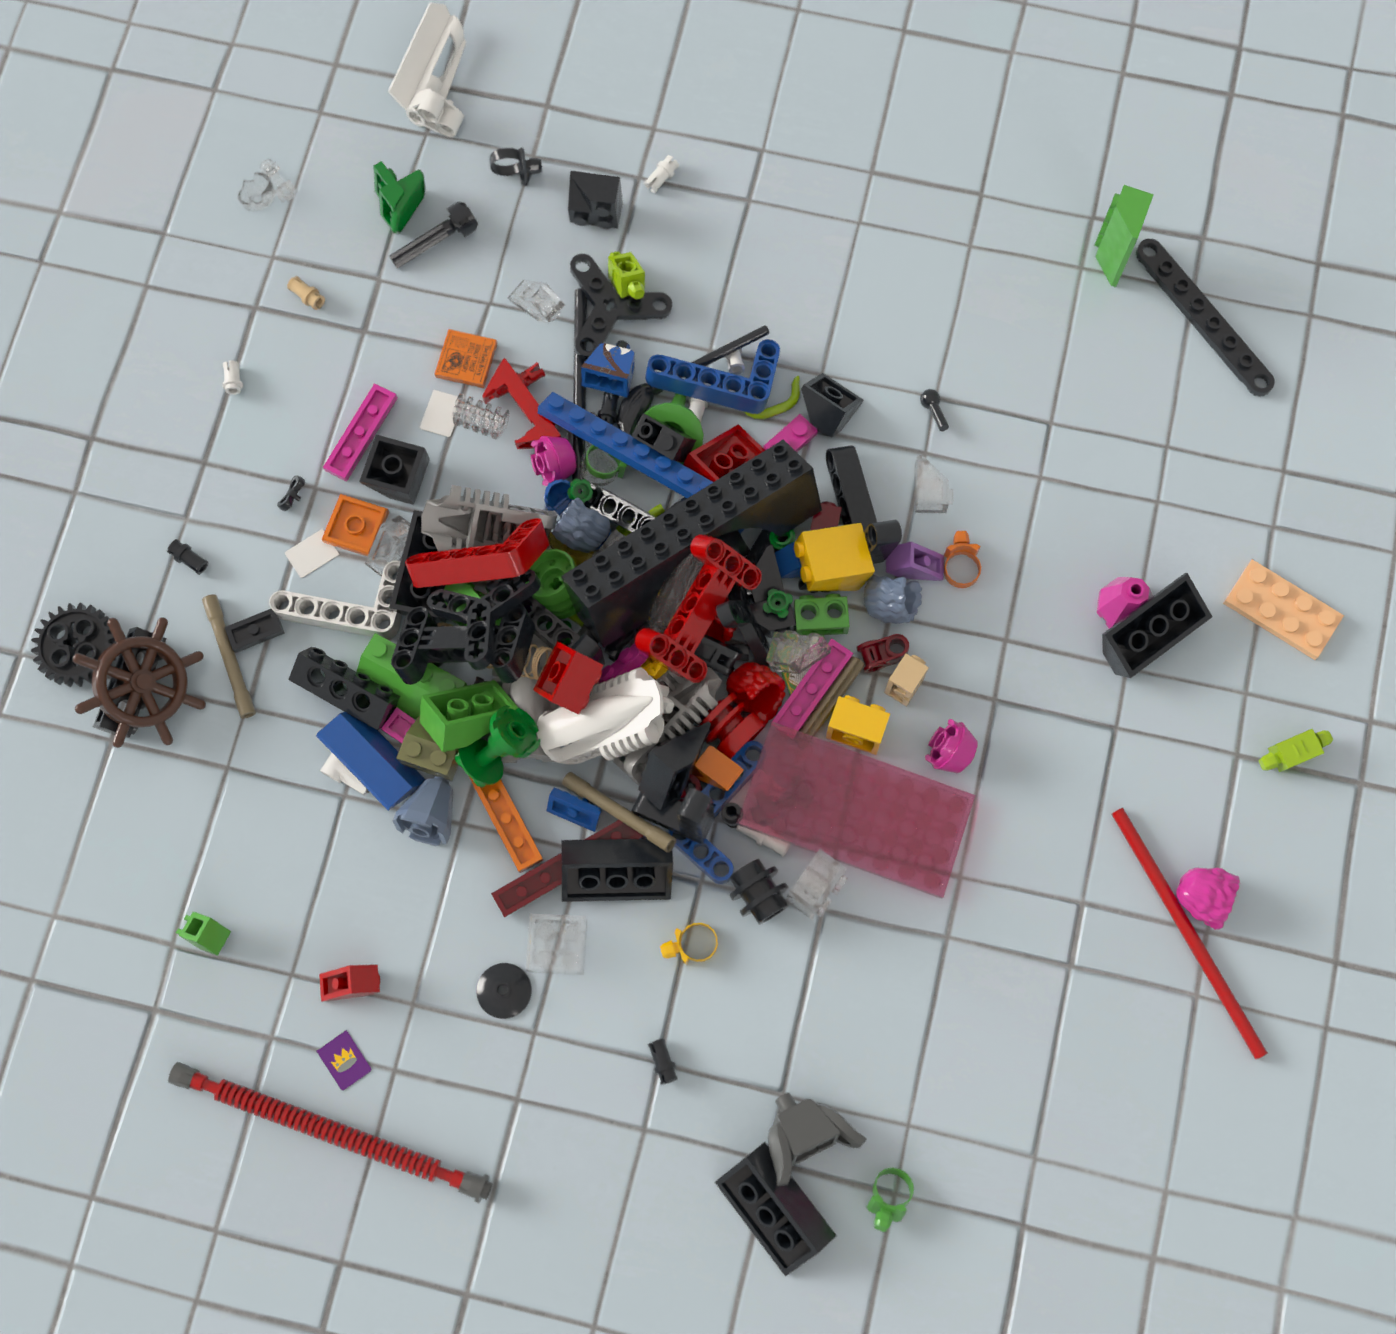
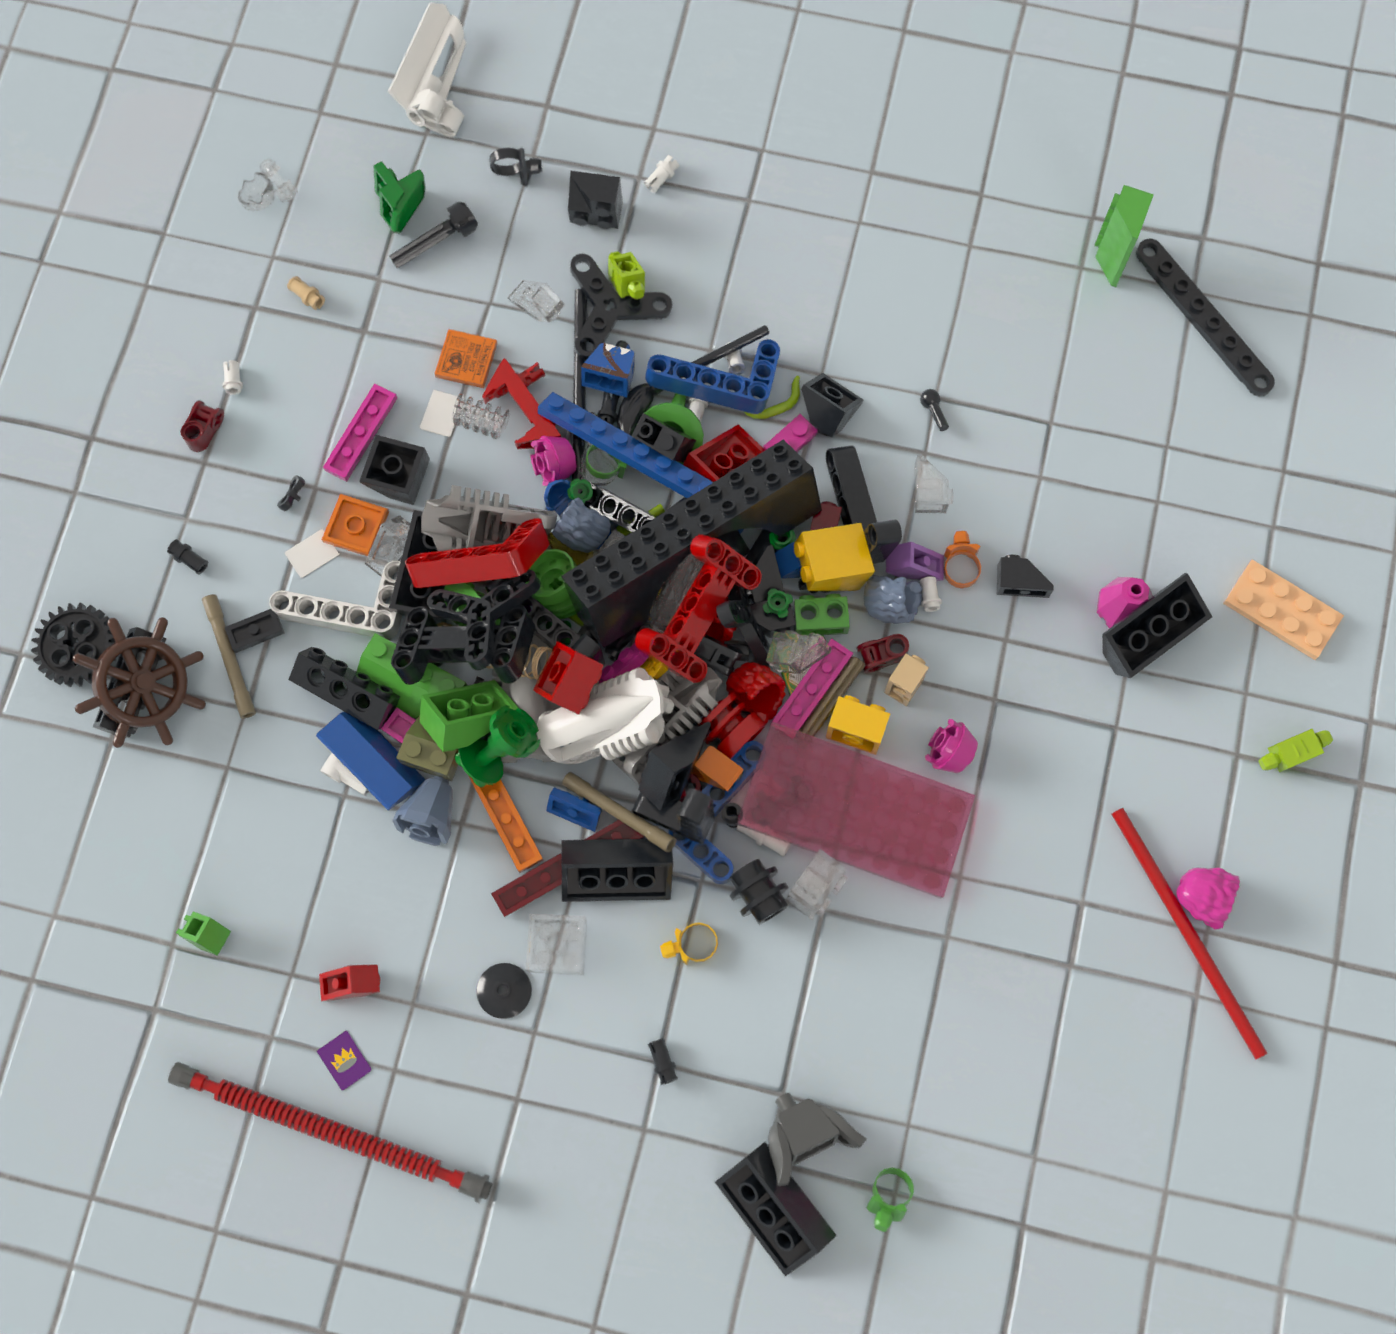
none -> dark red piece [180,400,224,452]
none -> white pin [920,577,942,612]
none -> black slope [997,554,1054,598]

